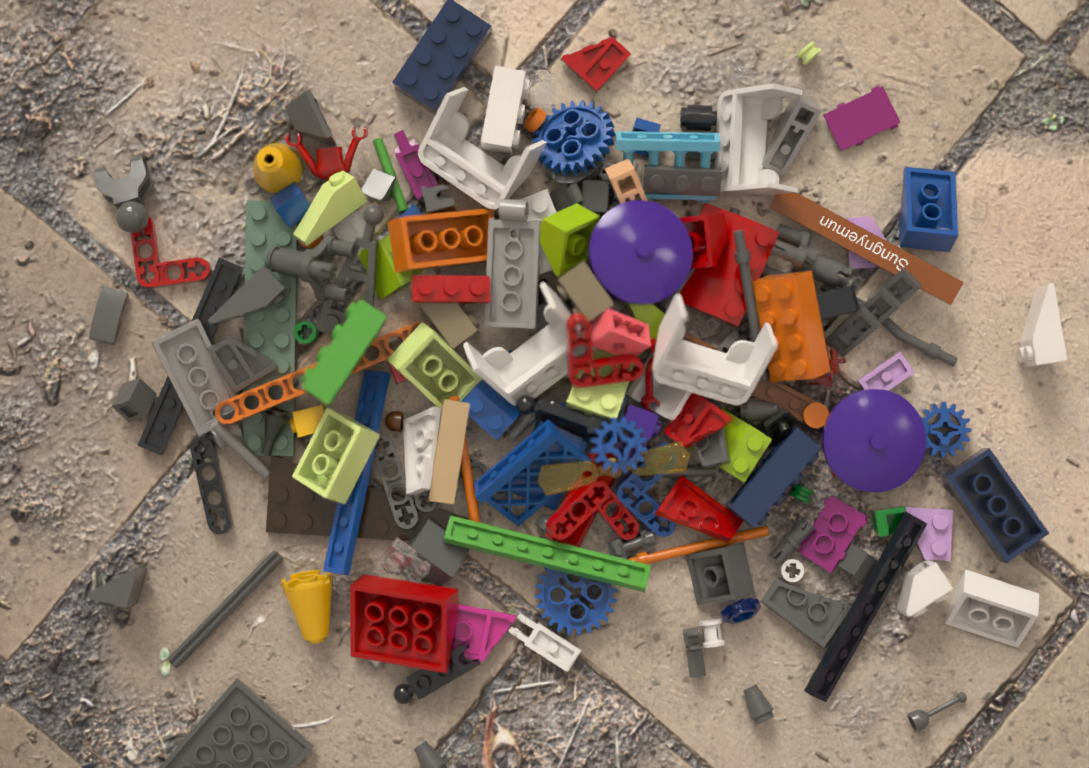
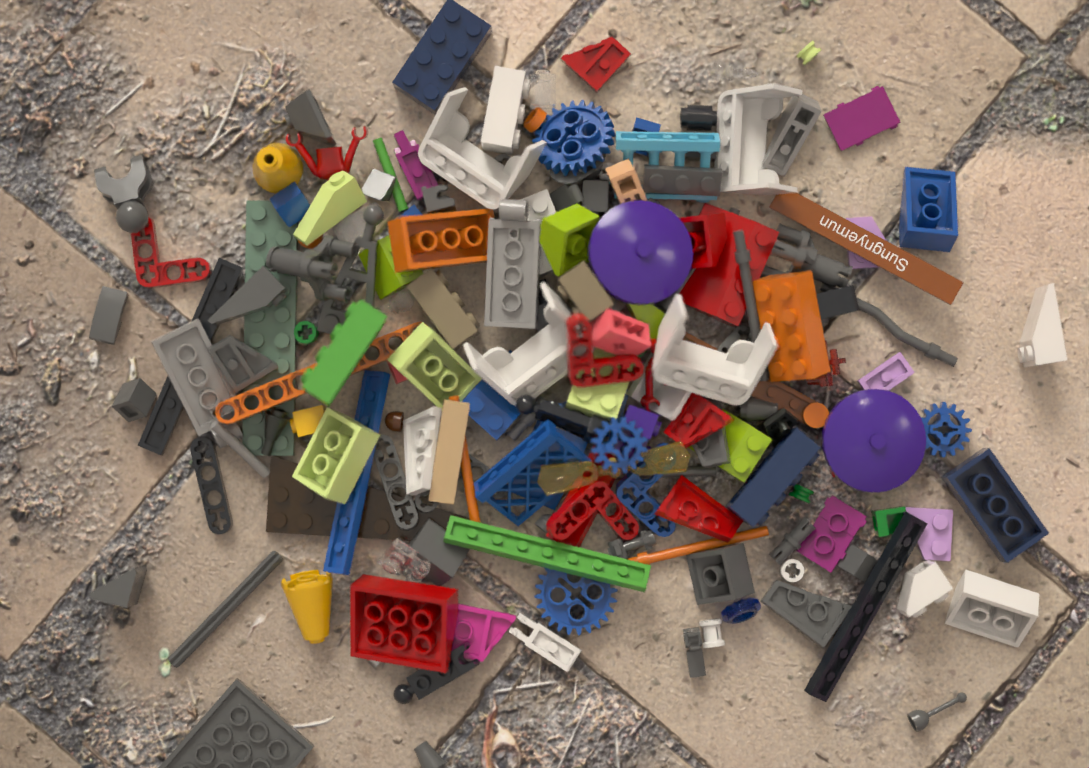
red plate [411,275,491,304] -> none
dark grey cone [743,684,774,725] -> none
dark grey slope [825,267,922,357] -> none

